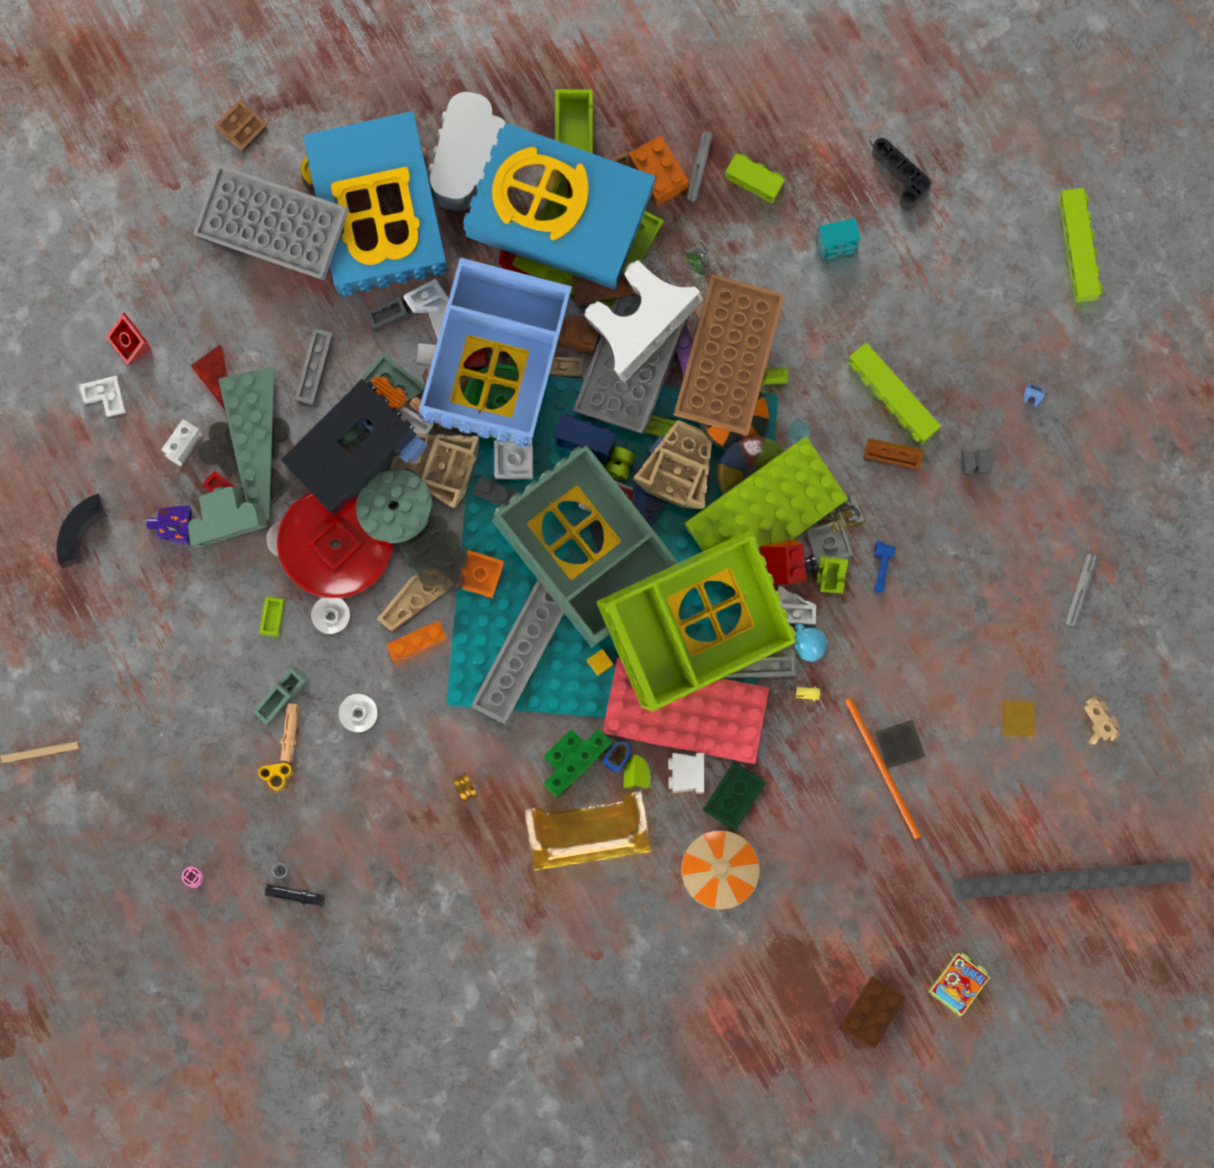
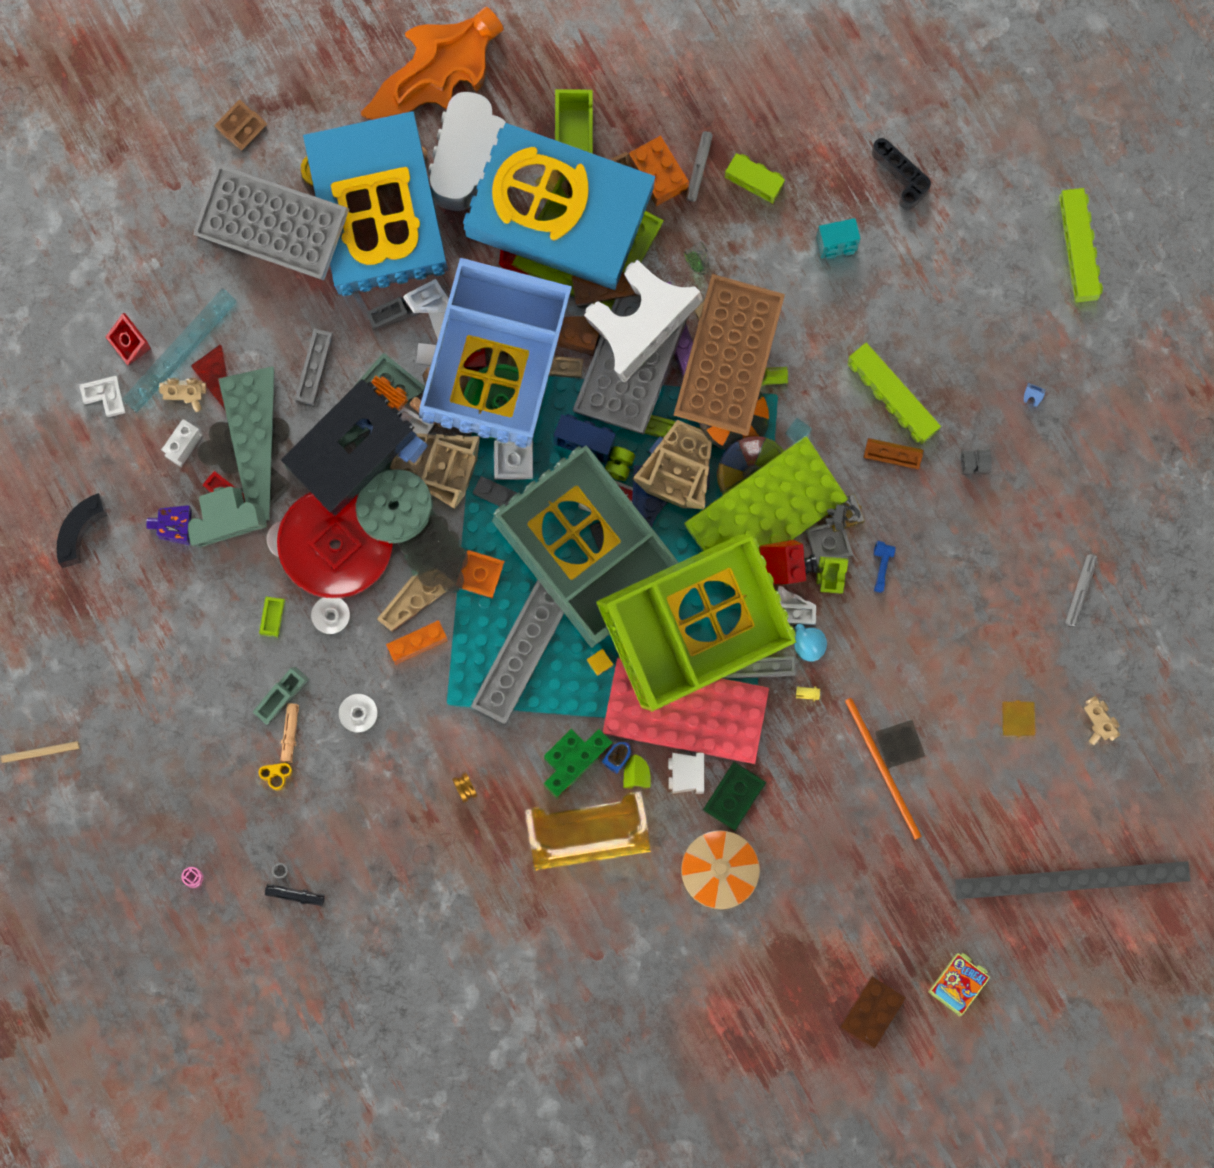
none -> clear light blue tile [122,288,237,413]
none -> tan brick [159,378,206,412]
none -> orange piece [361,6,504,120]
none -> dark grey tile [826,505,847,531]

